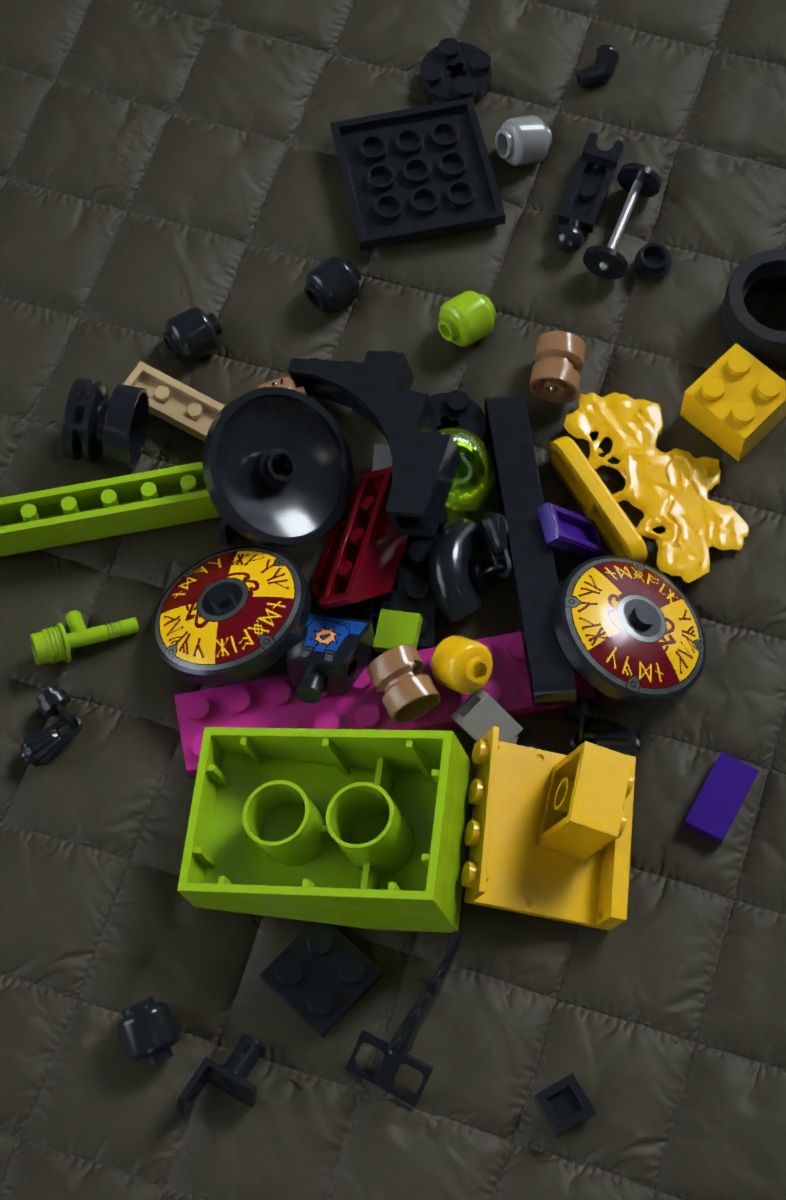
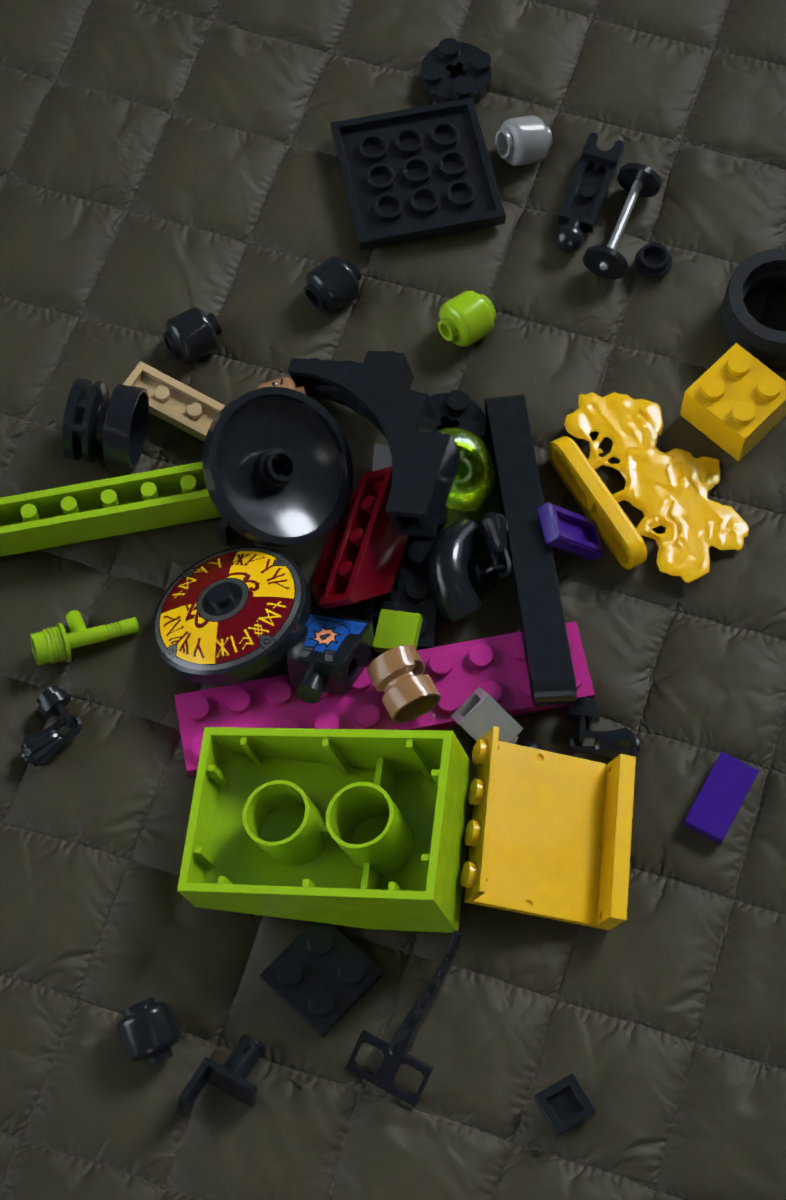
yellow head [431,636,493,694] -> none
medium nougat wheel [529,331,586,404] -> none
yellow brick [537,741,634,861] -> none
dish [553,555,706,707] -> none
black arm [576,44,619,88] -> none

